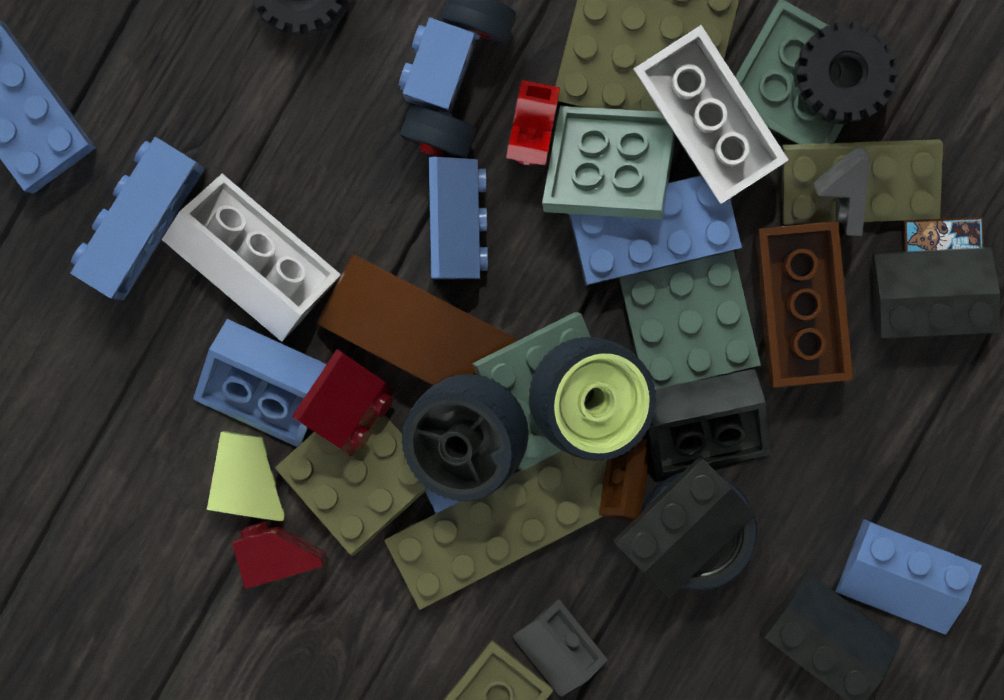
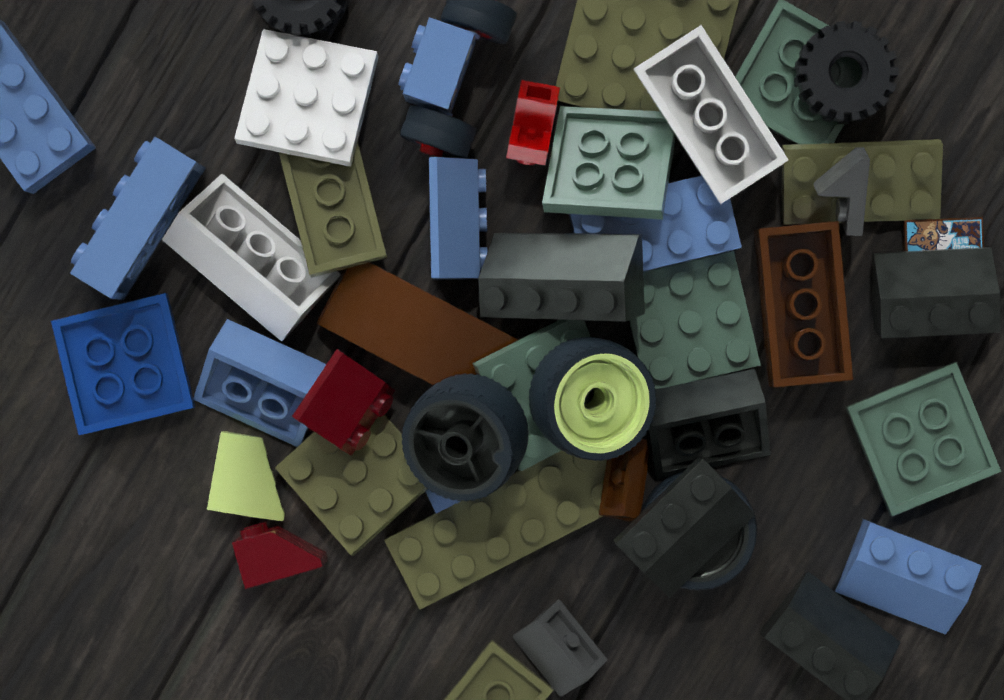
none -> blue plate [51,293,195,435]
none -> white plate [234,29,379,167]
none -> olive plate [279,141,388,278]
none -> pearl dark grey slope [478,233,645,321]
none -> sand green plate [845,362,1001,516]

